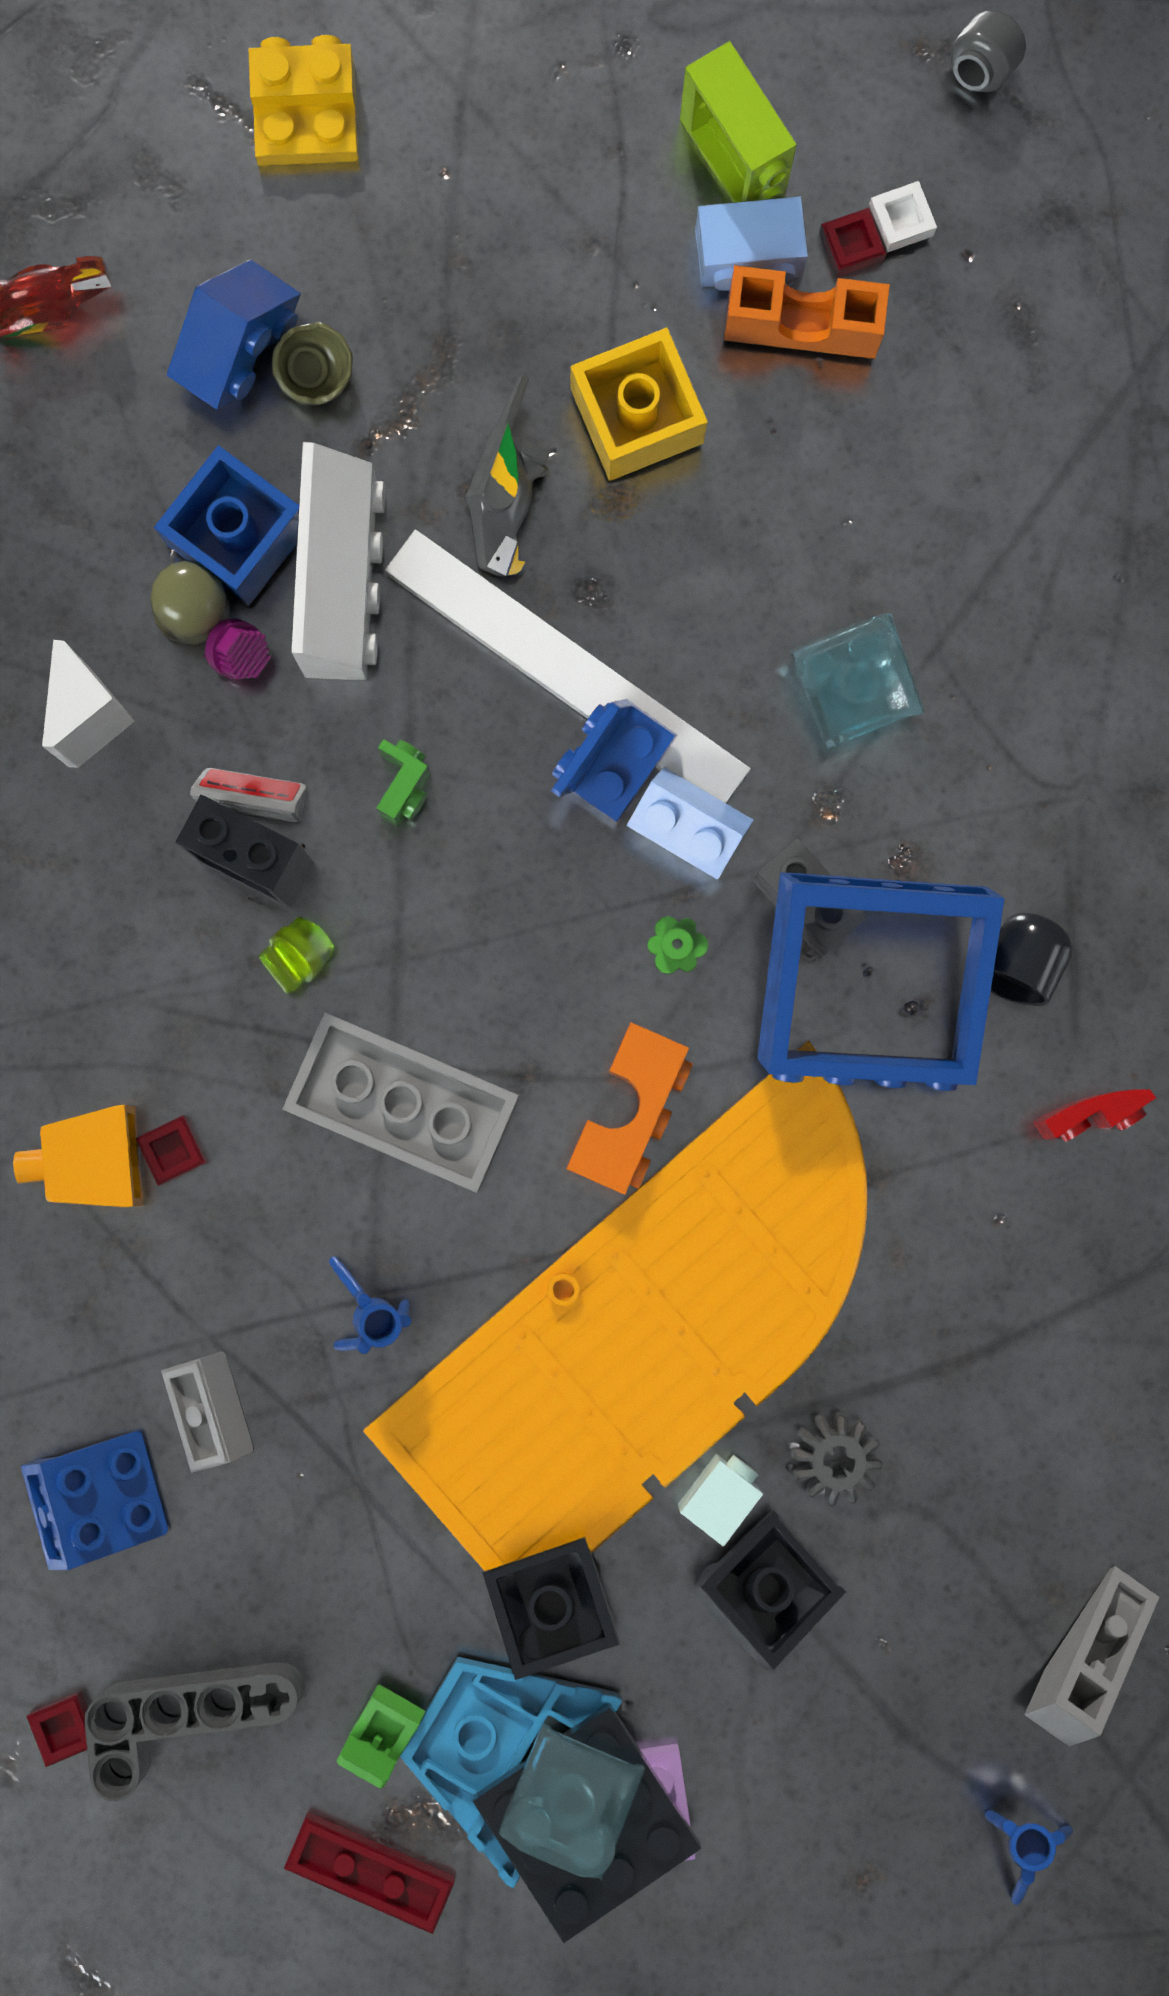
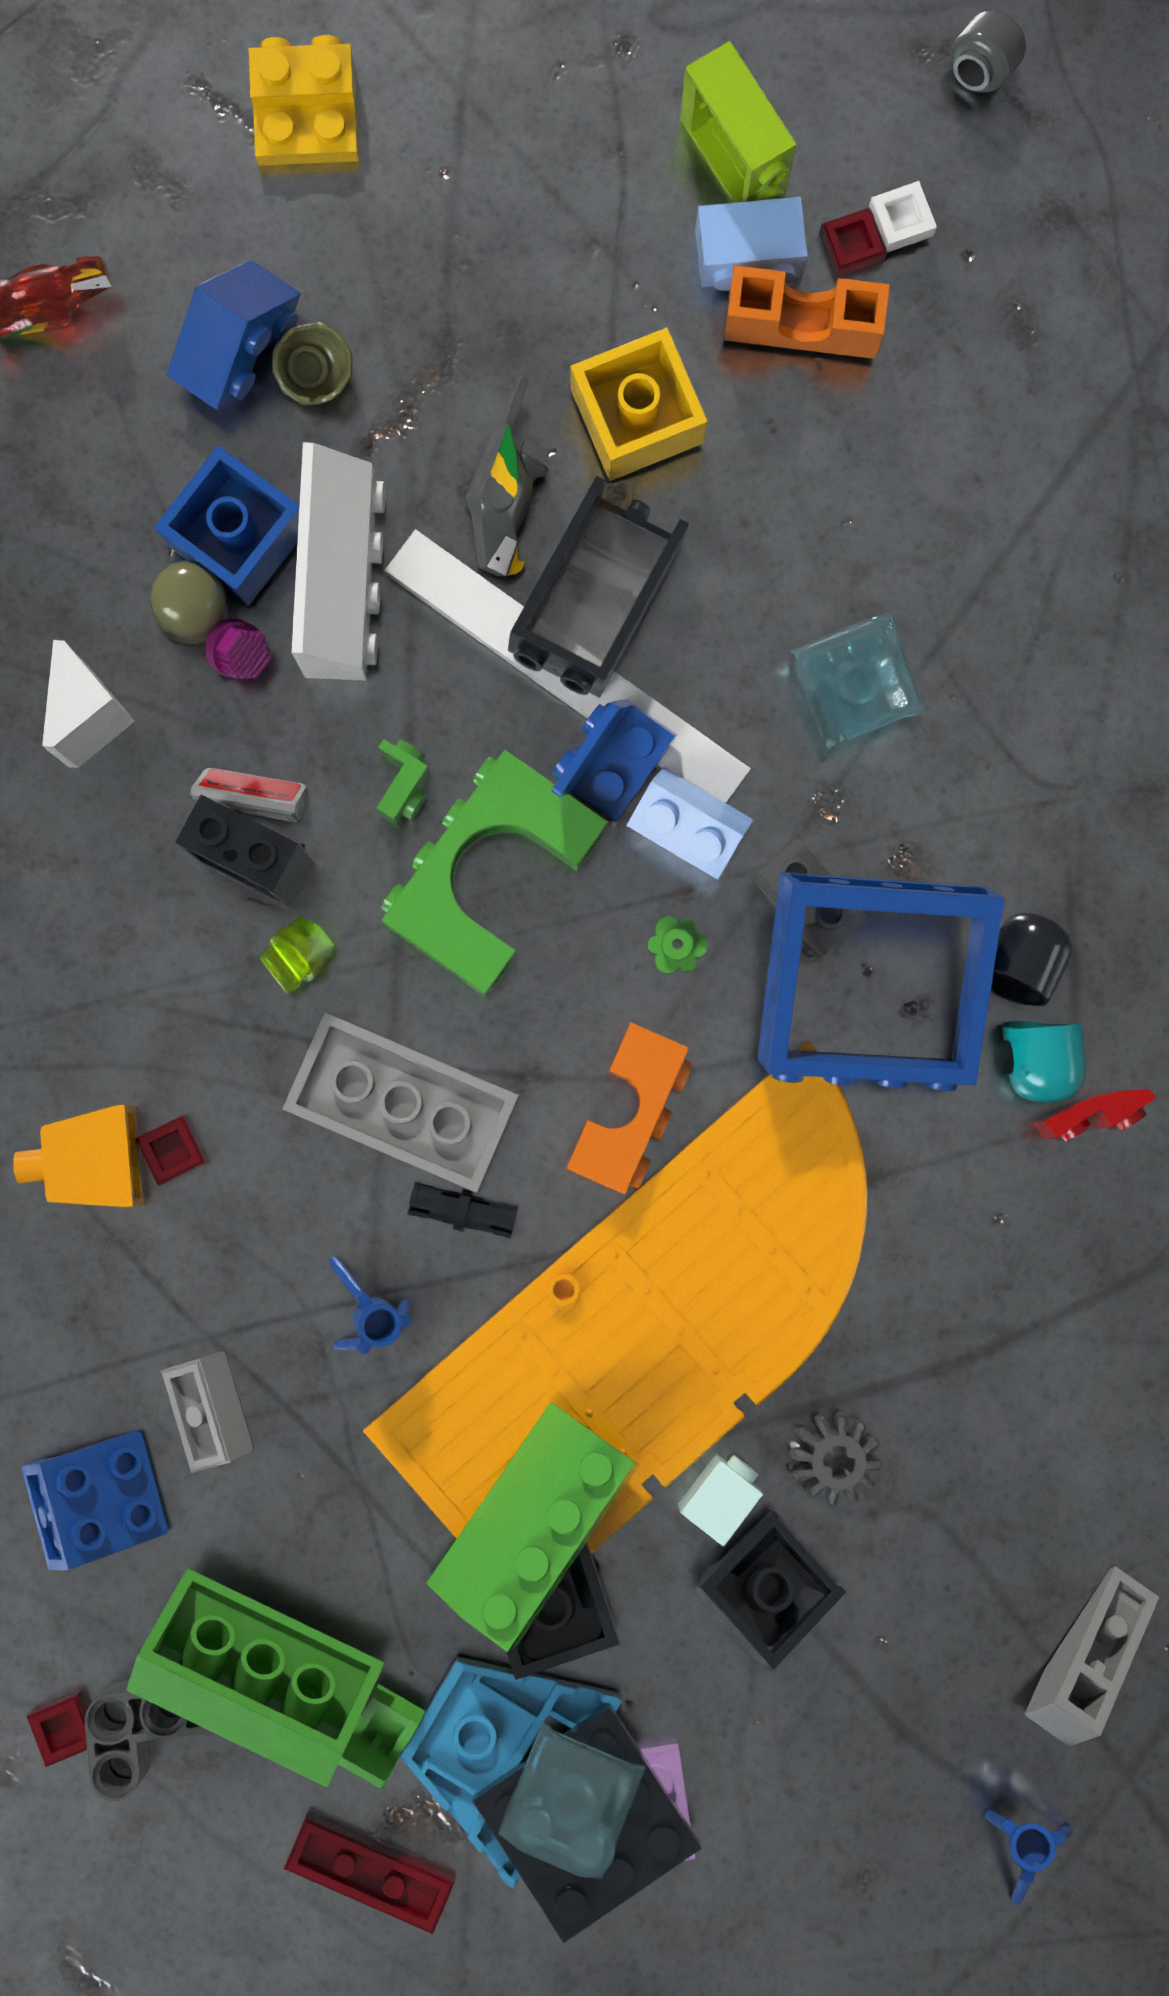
none -> bright green slope [126,1568,384,1787]
none -> bright green arch [381,749,608,998]
none -> black pin [407,1182,518,1239]
none -> bright green slope [426,1402,640,1652]
none -> door [508,476,689,698]
none -> teal helmet [1002,1020,1086,1102]

